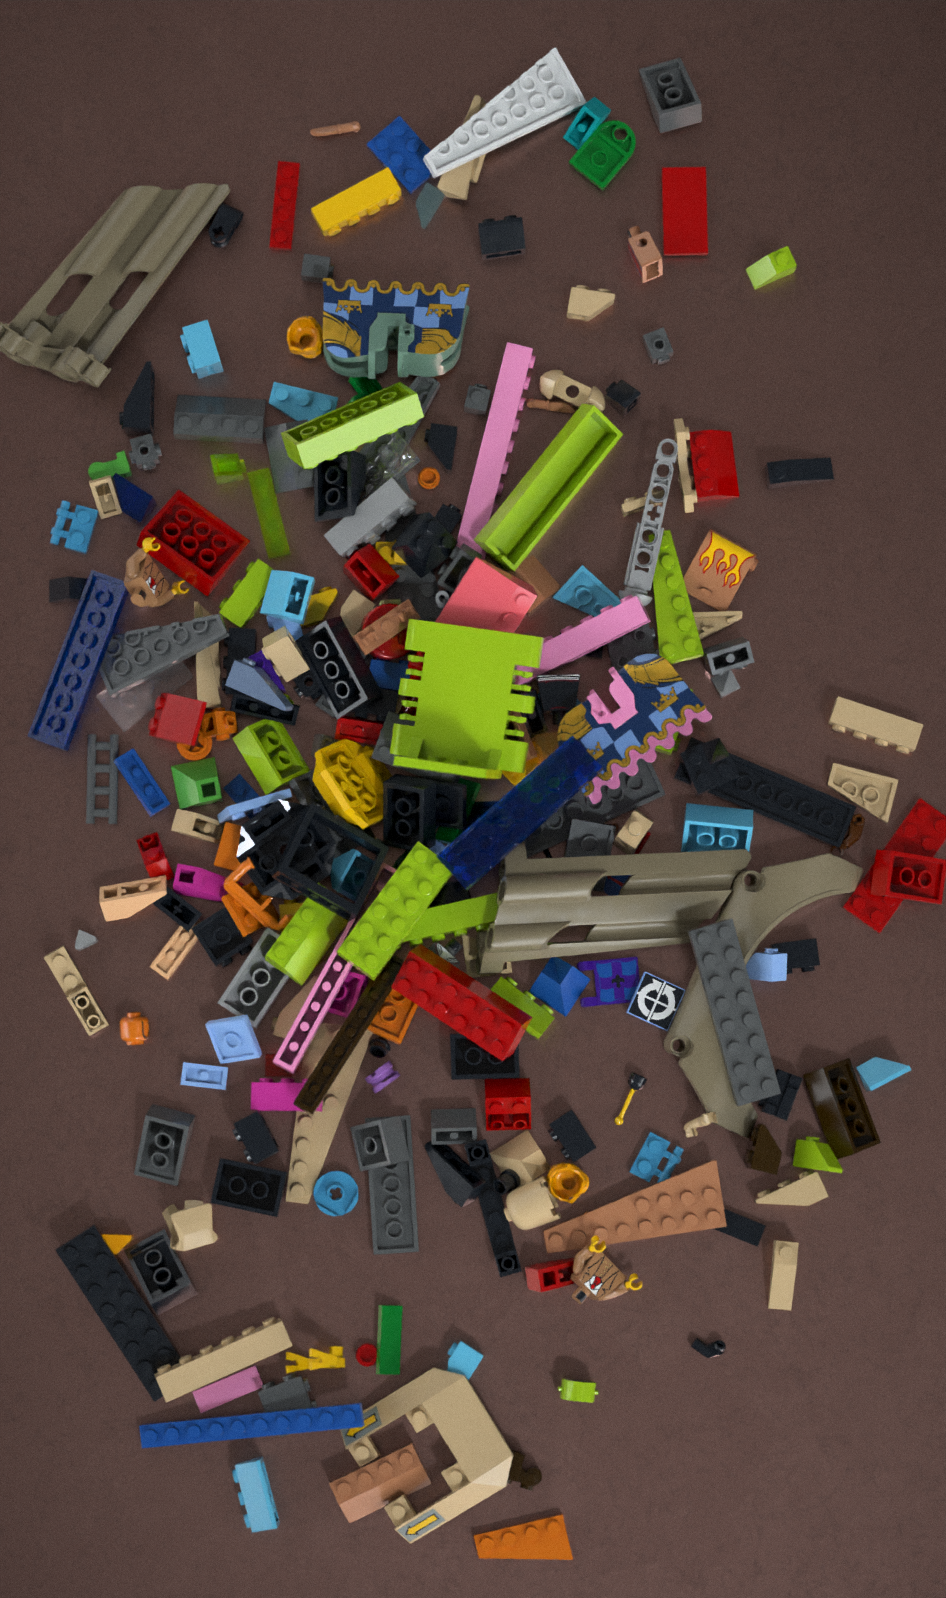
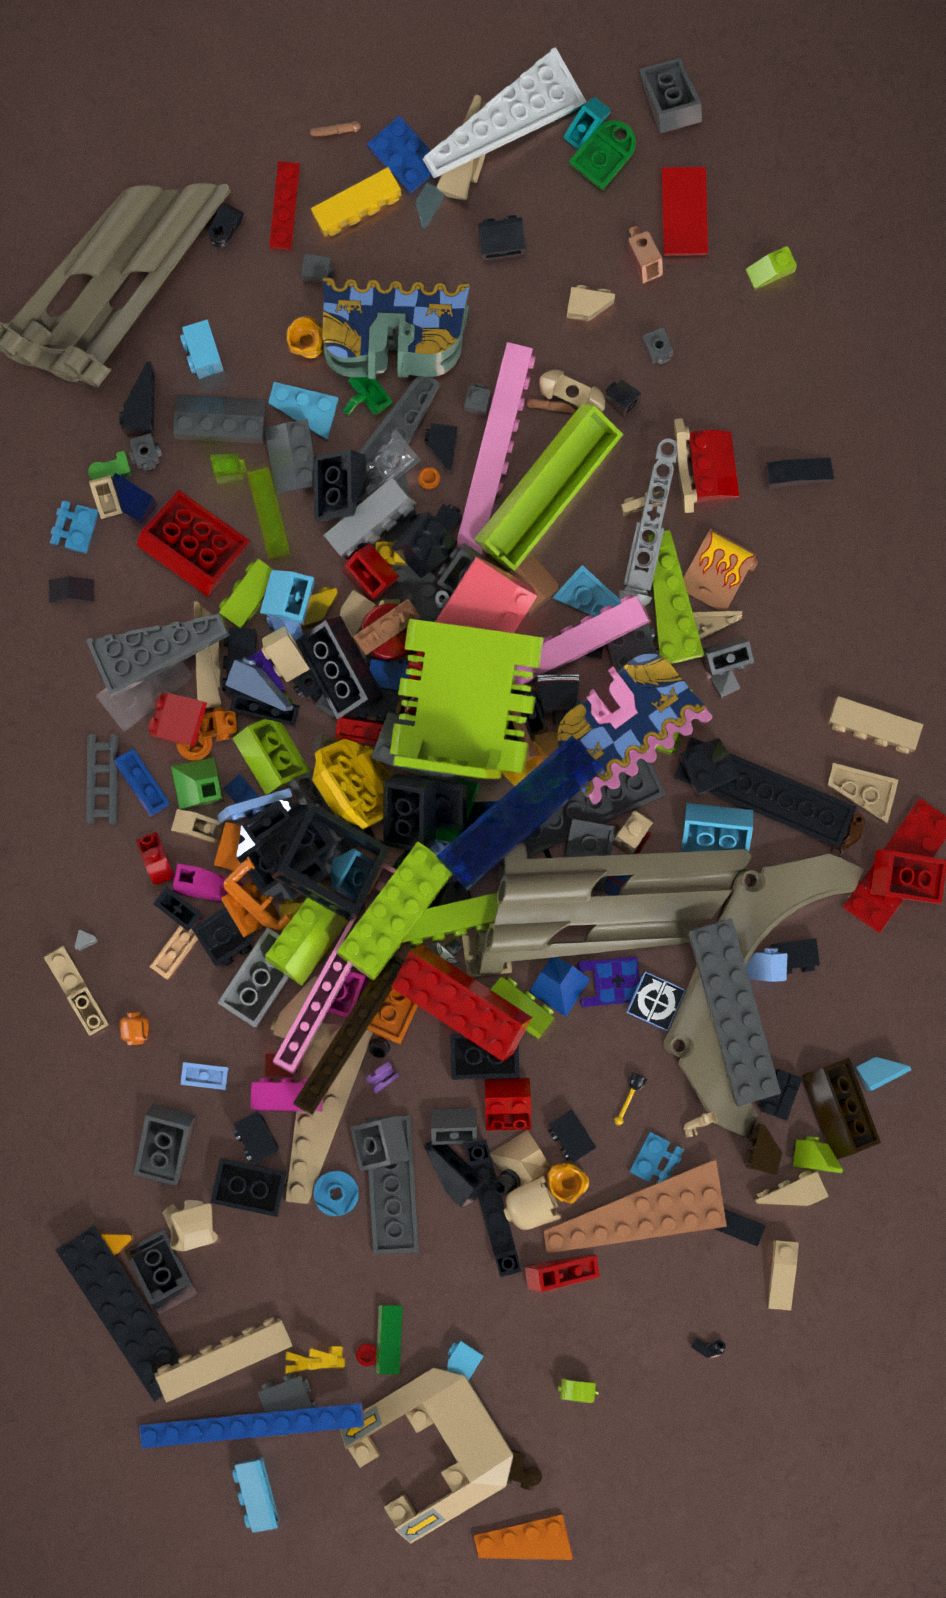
clear blue plate [27,570,129,752] -> none
light nougat slope [99,875,167,922] -> none
medium nougat torso [124,537,189,608] -> none
bright pink tile [192,1365,263,1413] -> none
light blue tile [205,1014,262,1064] -> none
lime brick [281,382,424,469] -> none
nougat slope [329,1442,432,1523] -> none
medium nougat torso [571,1236,642,1304] -> none

